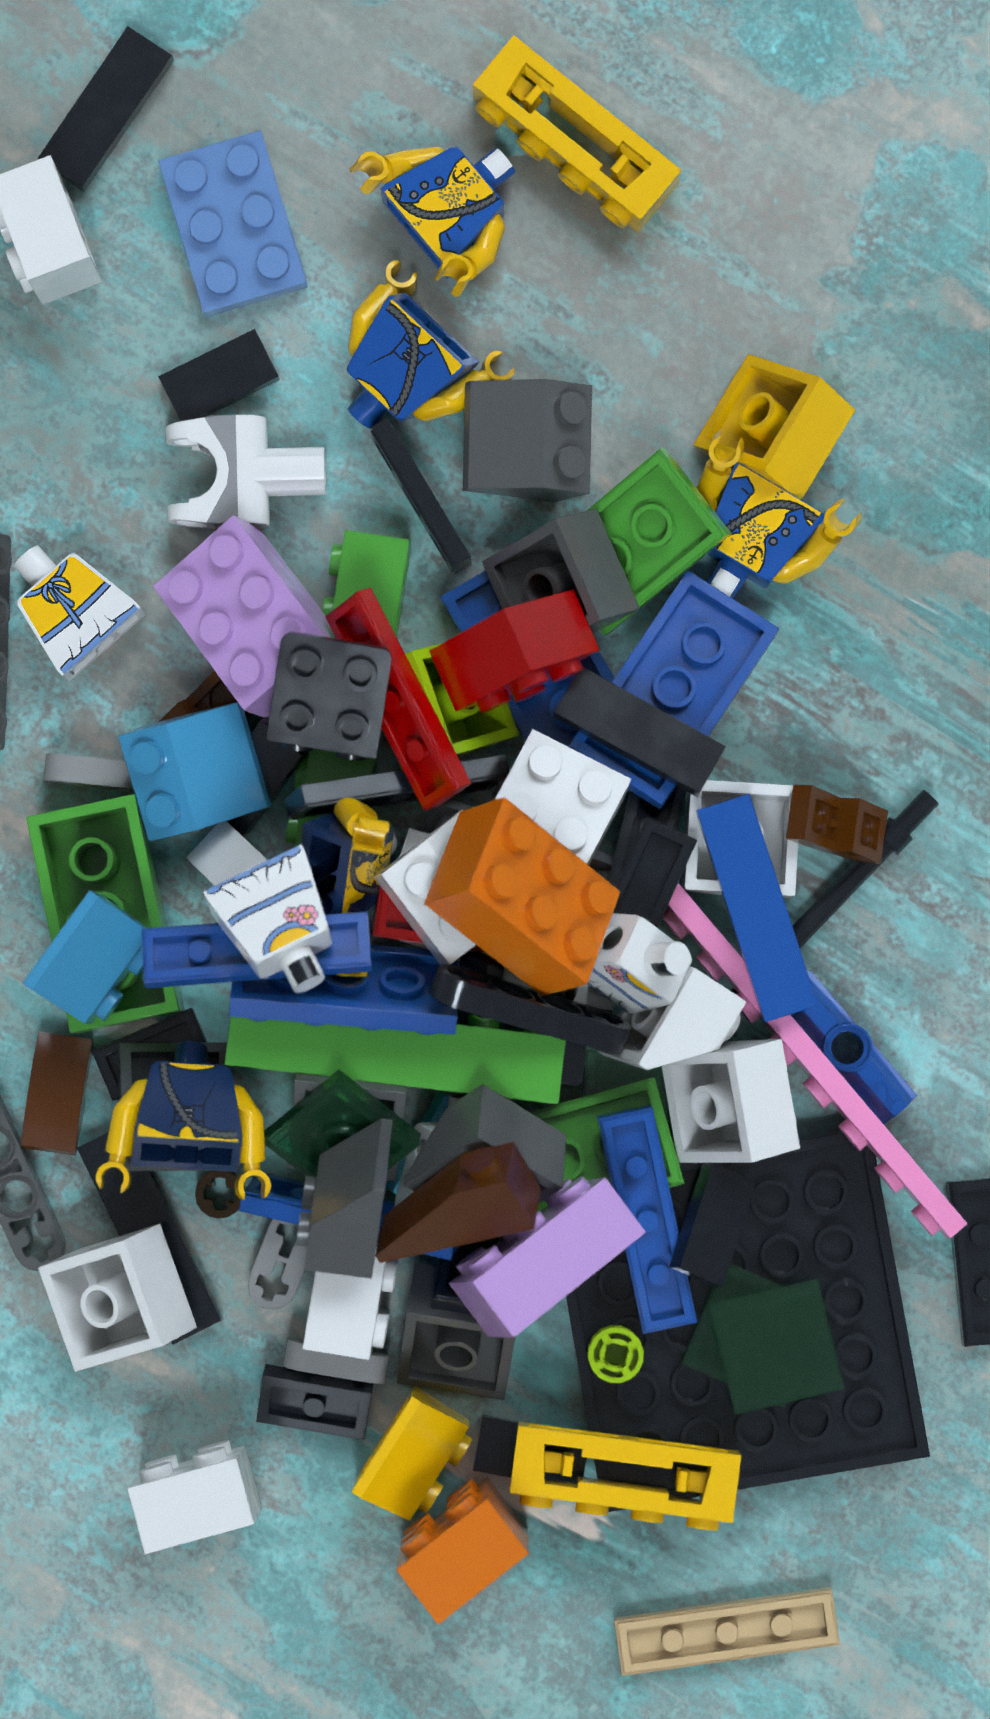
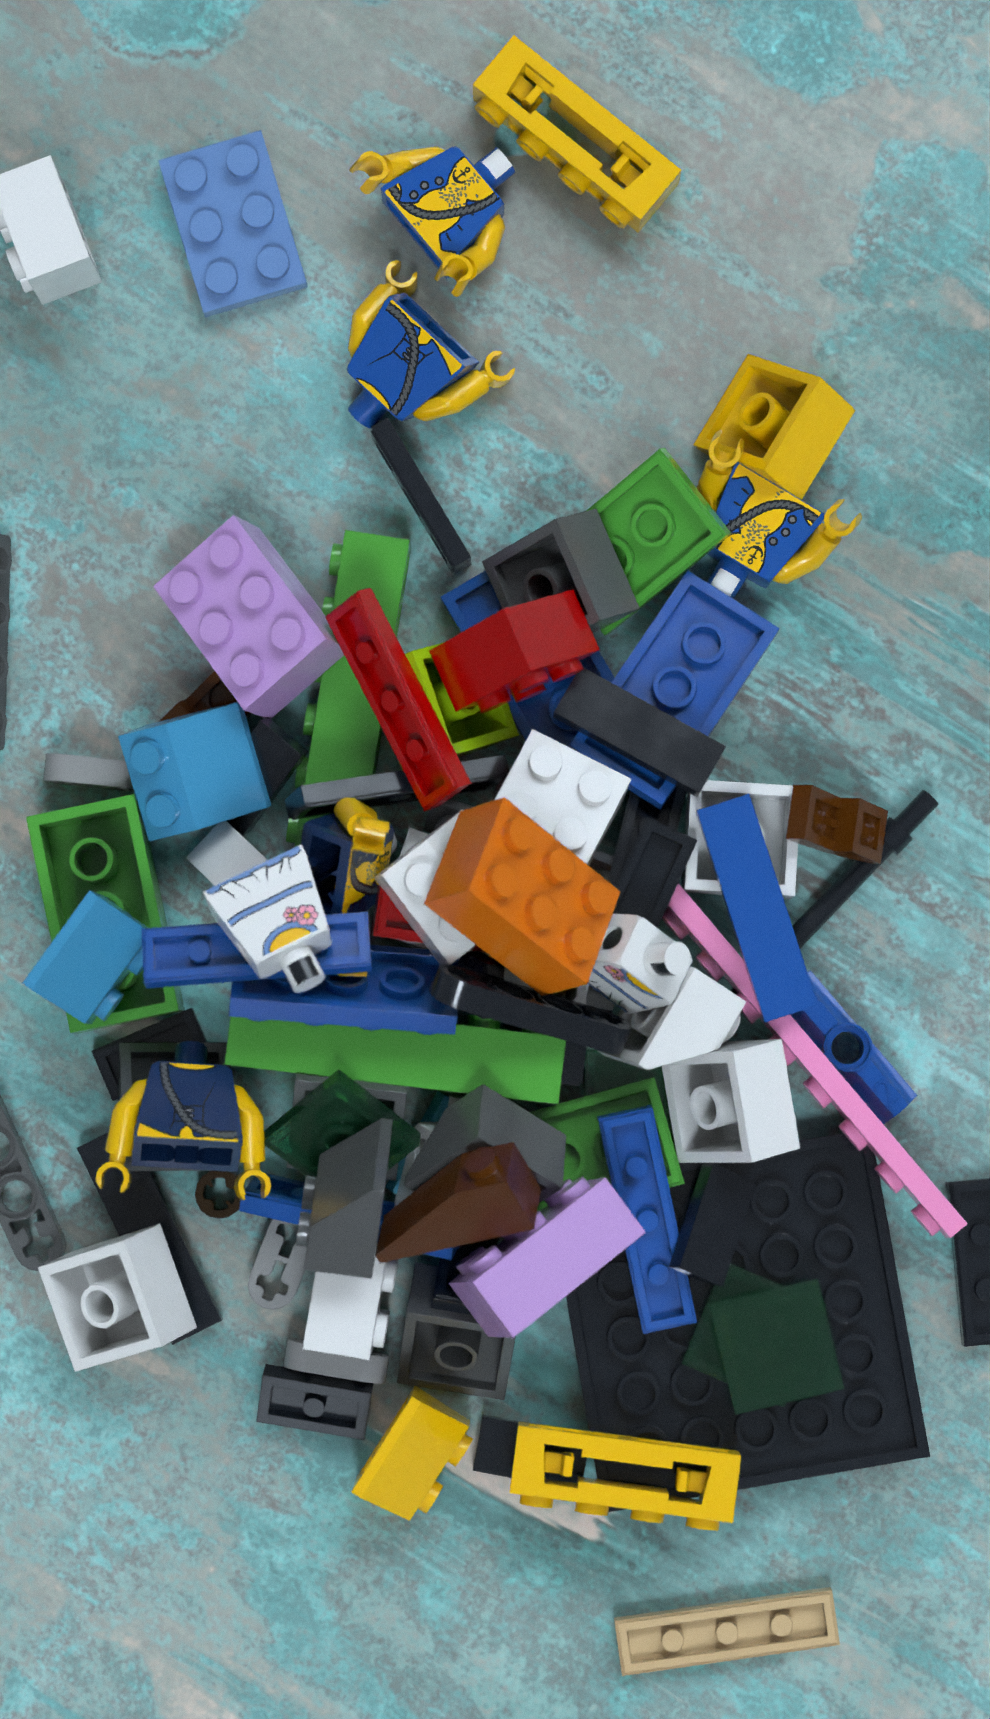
torso [14,545,146,682] -> none
reddish brown slope [21,1032,94,1156] -> none
black tile [38,26,174,192] -> none
white brick [127,1440,262,1554] -> none
black tile [158,329,280,421] -> none
white connector [165,415,327,531] -> none
black bracket [266,631,392,761] -> none
orange brick [396,1477,529,1625] -> none
dark grey slope [462,379,592,502] -> none
lime wheel [587,1325,644,1383] -> none

